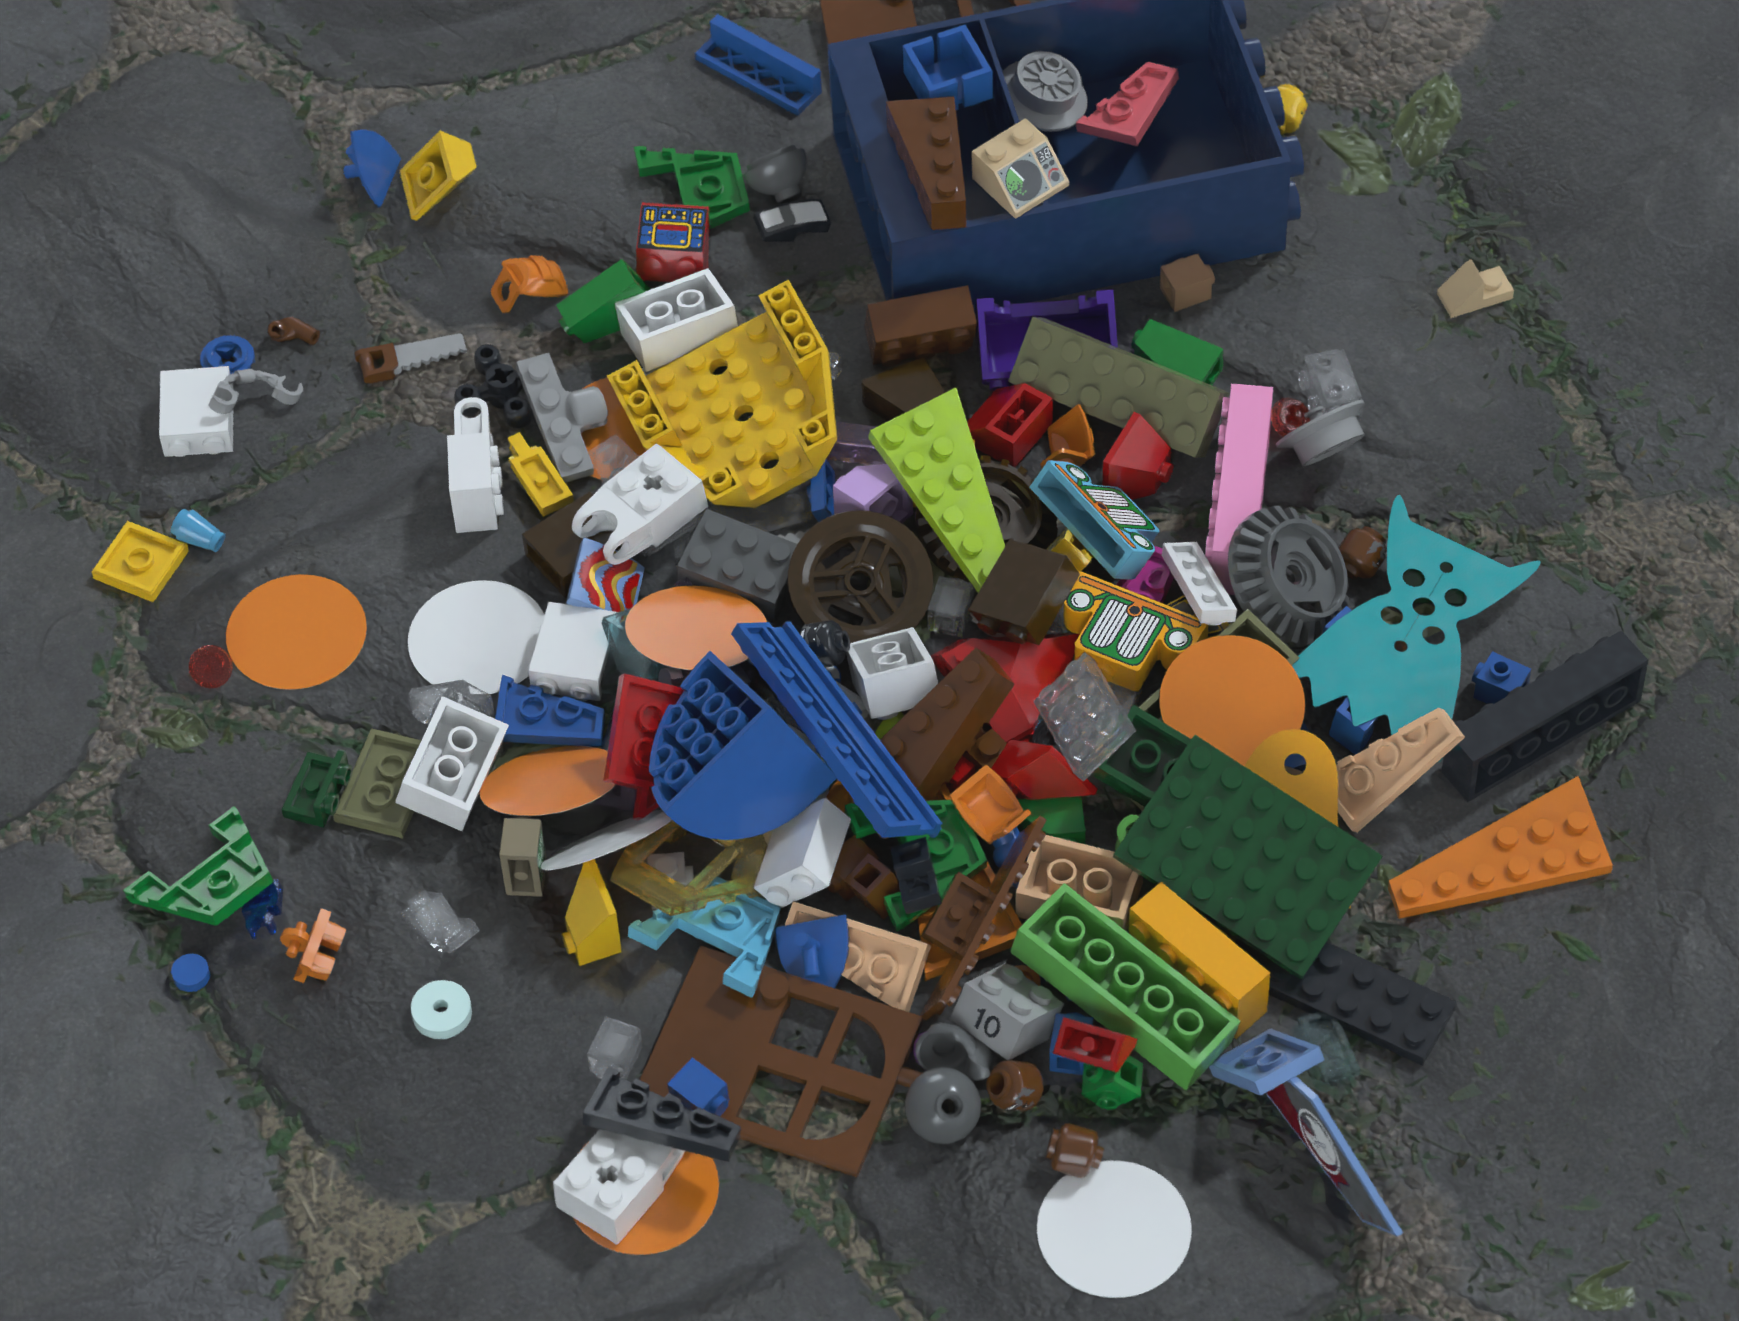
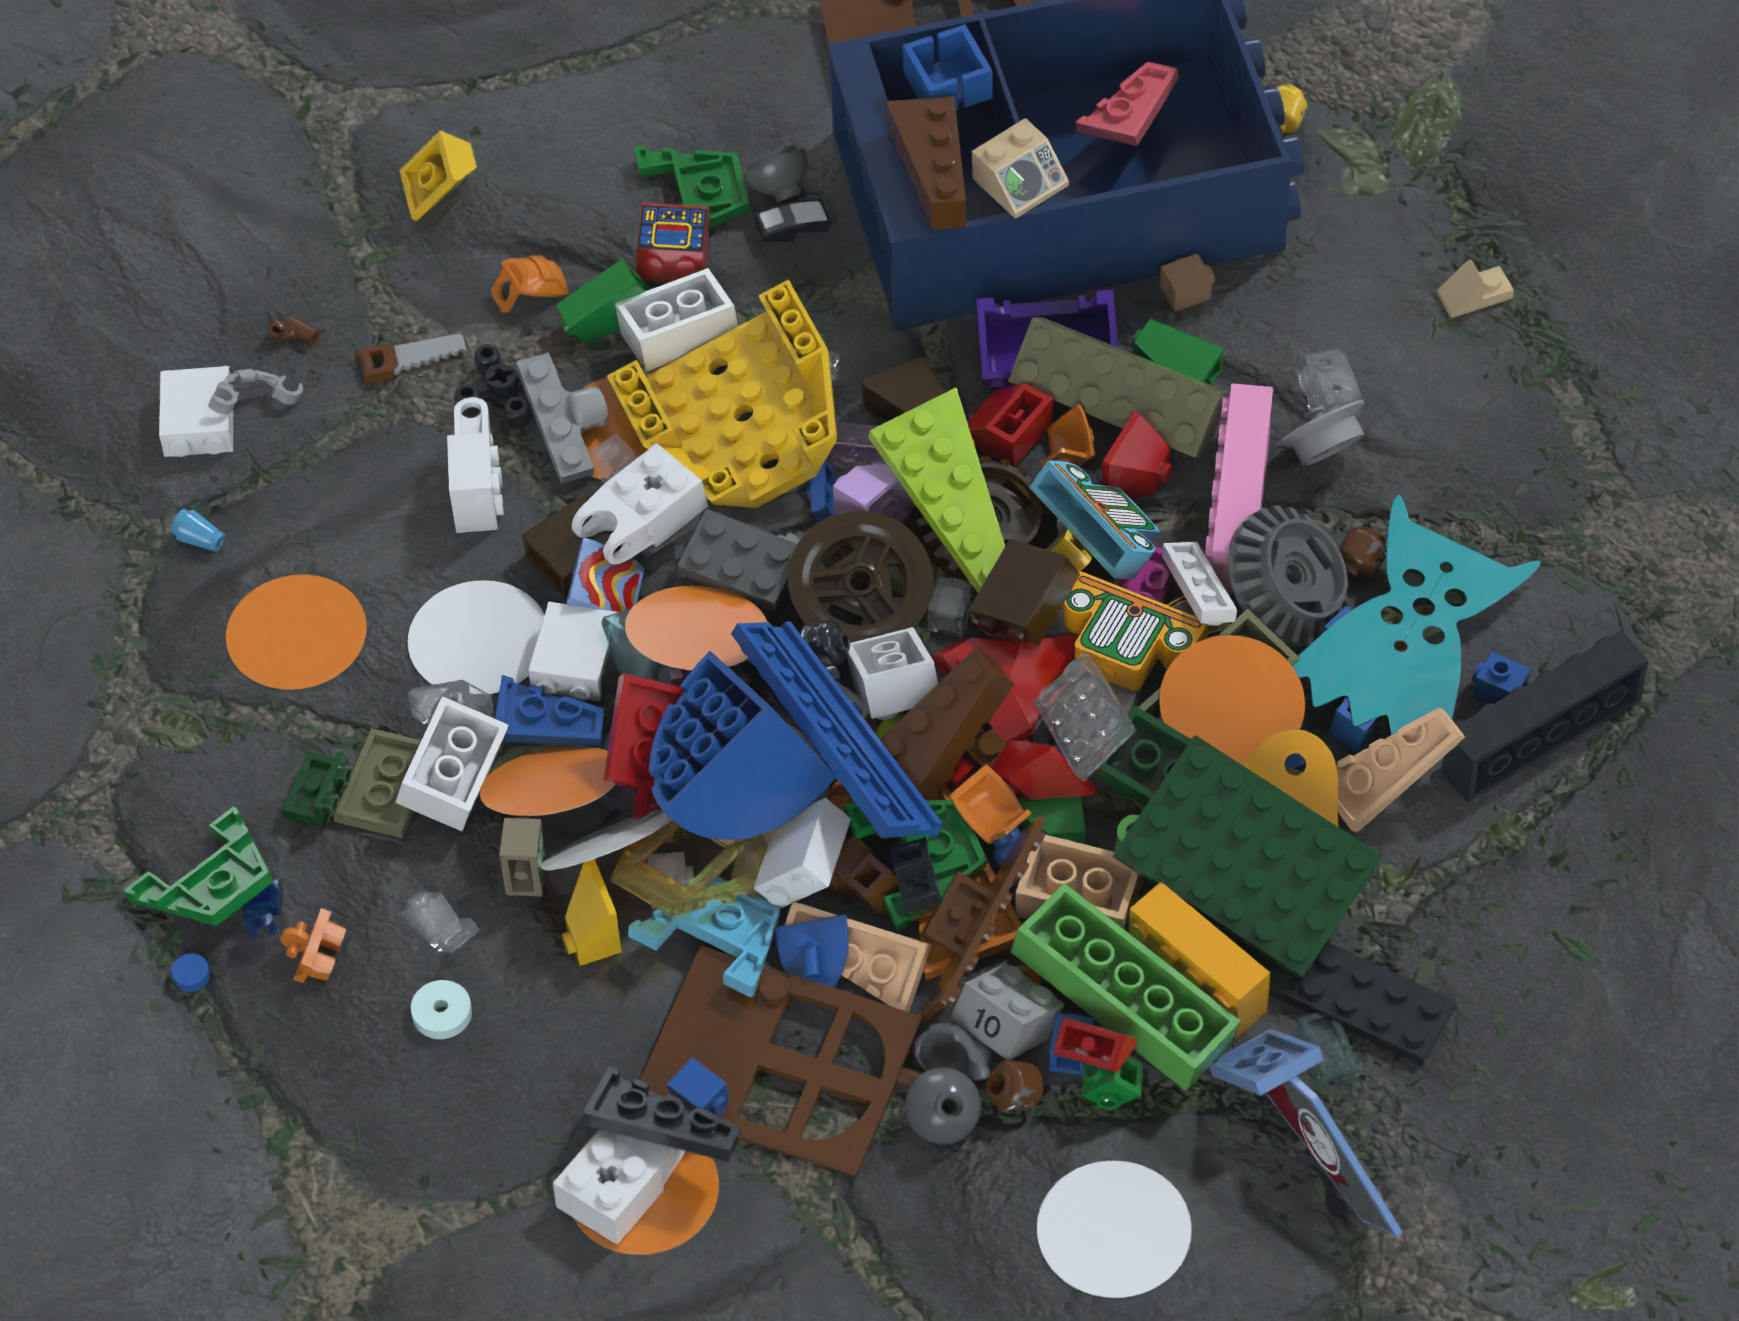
yellow tile [92,521,189,602] -> none
clear red hat [188,645,233,689] -> none
blue gear [200,335,255,374] -> none
blue shield [343,129,401,208] -> none
yellow hinge [507,432,574,517] -> none
clear brick [587,1016,643,1080] -> none
blue fence [695,14,822,116] -> none
reddish brown brick [864,286,977,367] -> none
light grey wheel [1003,51,1087,132] -> none
reddish brown head [1045,1123,1104,1178] -> none
clear red hat [1271,397,1310,437] -> none
orange wing [1388,776,1613,919] -> none

